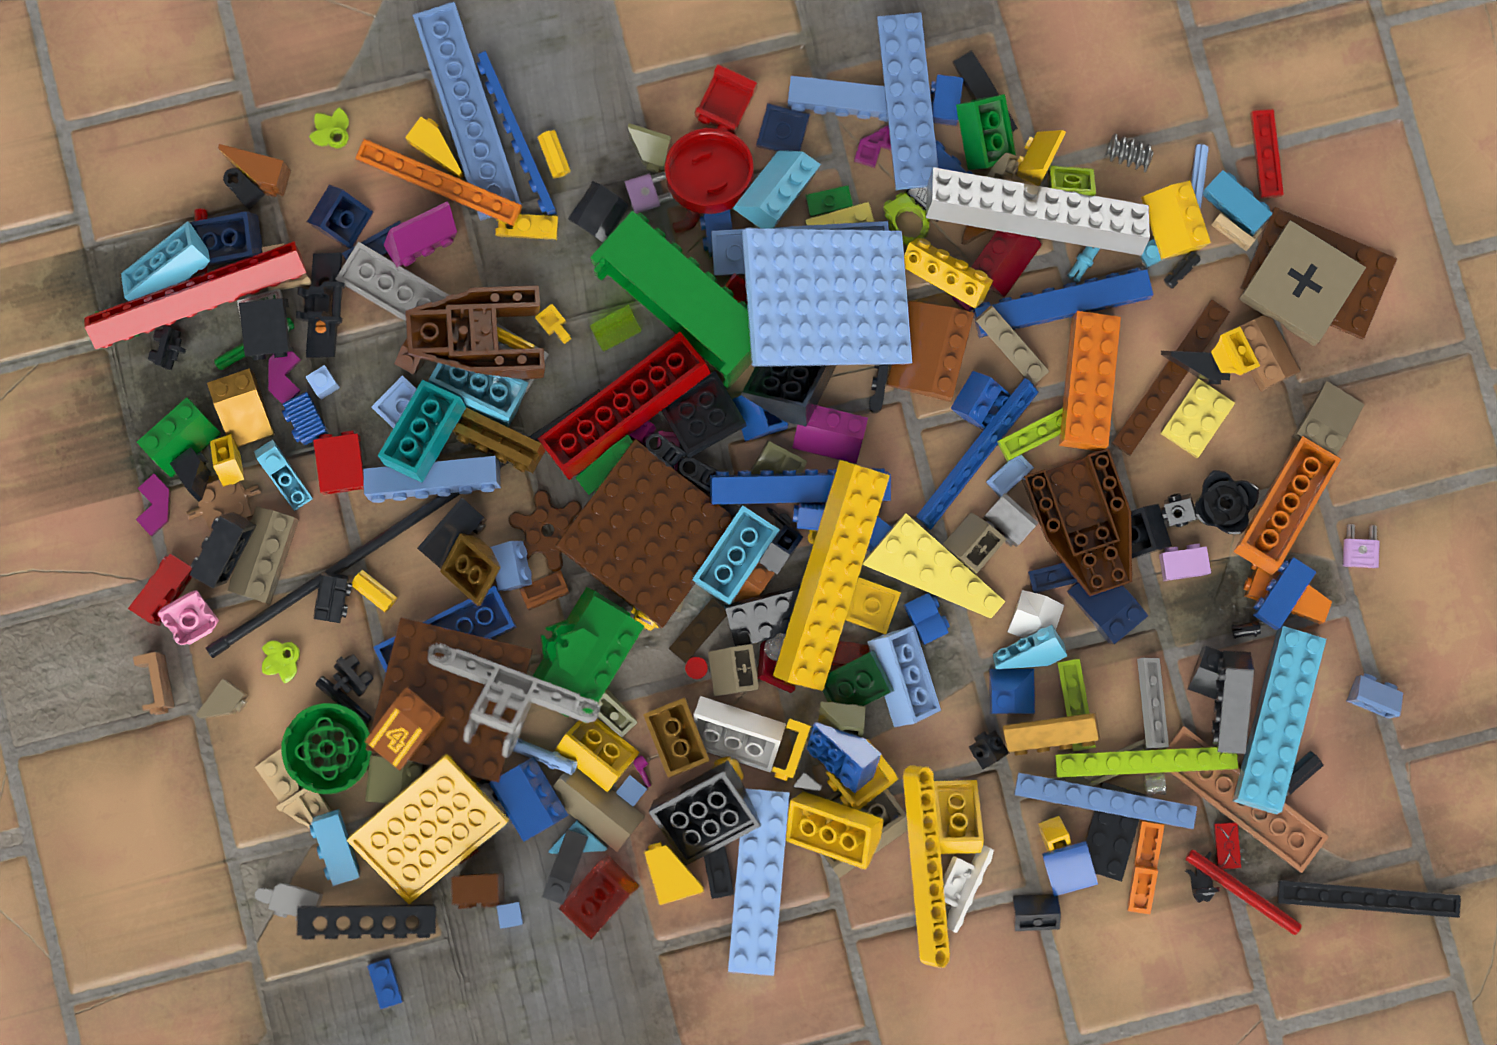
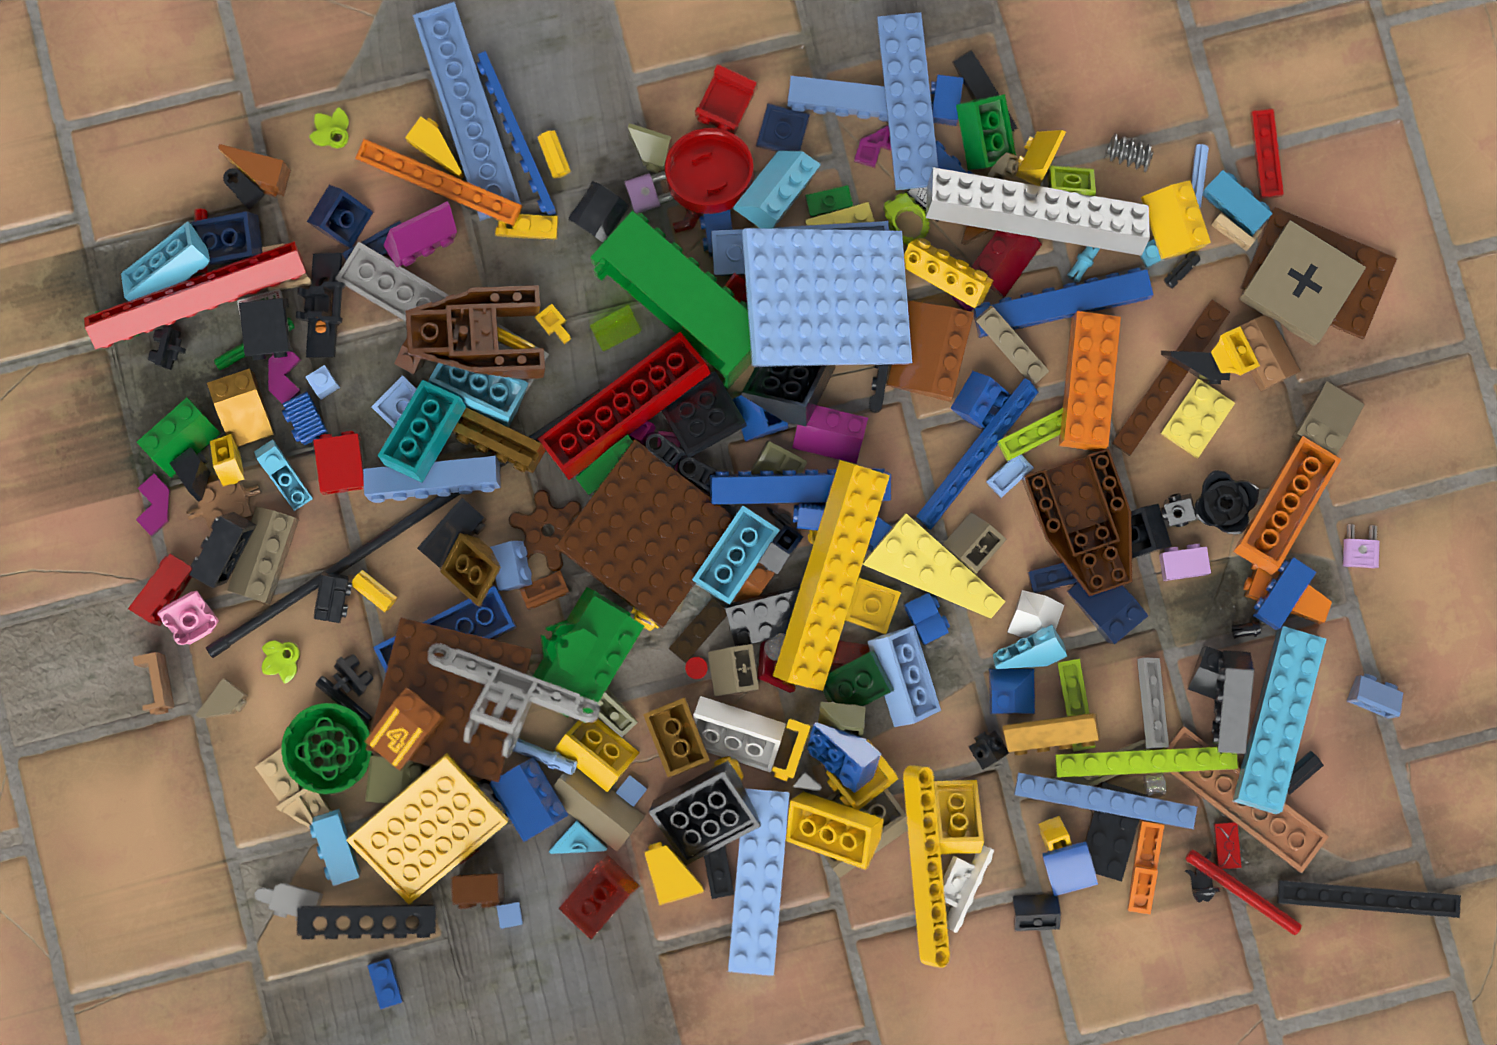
black slope [542,829,589,905] -> none
magenta hand [633,755,651,788] -> none
flat silver slope [983,493,1039,547] -> none

